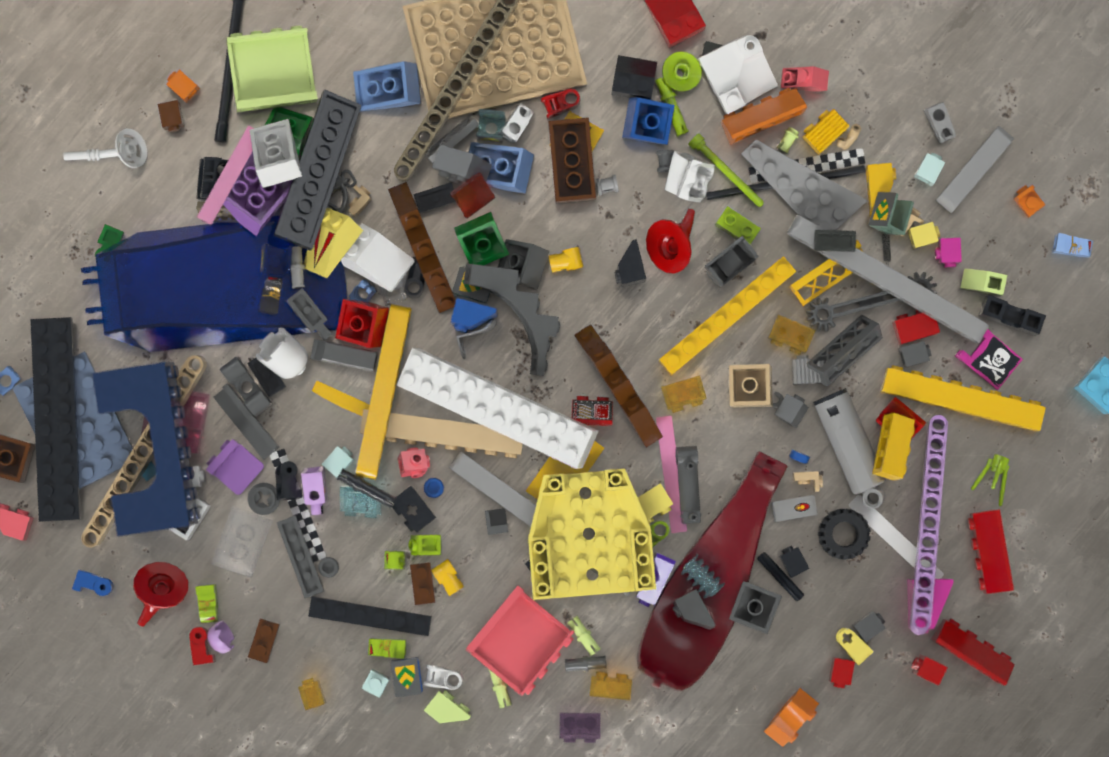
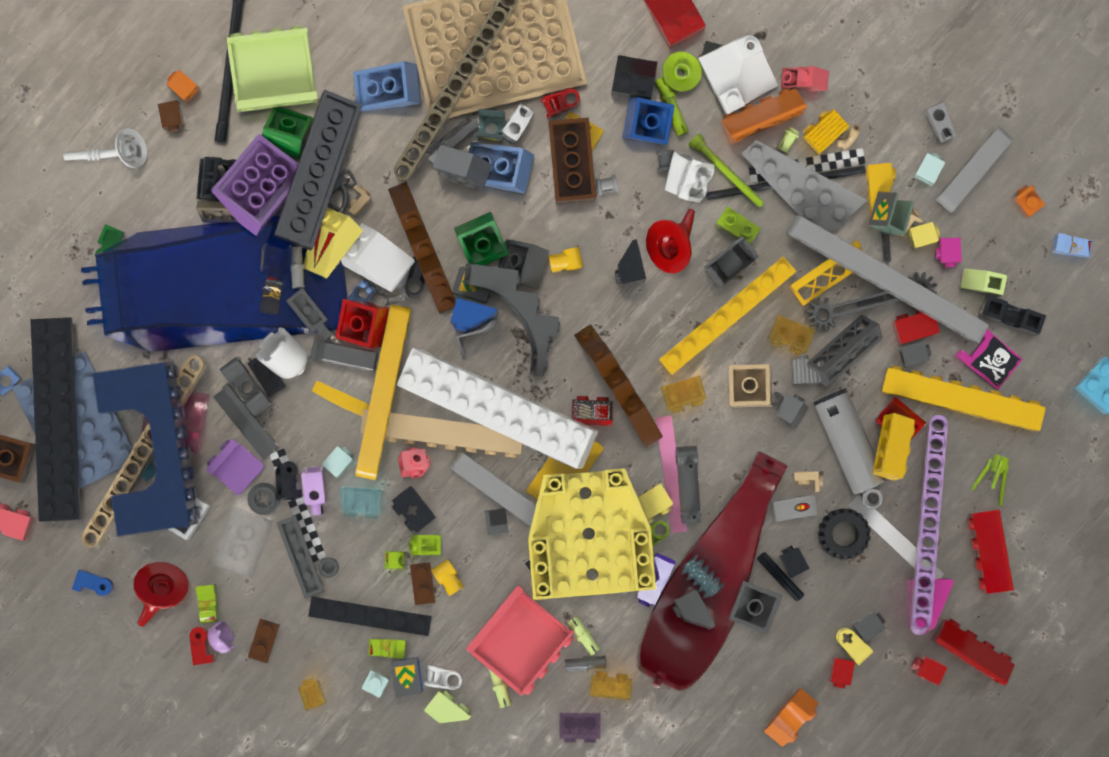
white plate [192,466,205,487] -> none
bright pink sticker [197,126,254,224] -> none
white slope [250,119,302,188] -> none
black pin [337,468,397,509] -> none
black plate [413,182,458,214] -> none
blue tile [424,478,444,498] -> none
clear red piece [450,172,495,218] -> none
blue tile [789,449,810,464] -> none
pearl dark grey plate [814,230,856,252] -> none

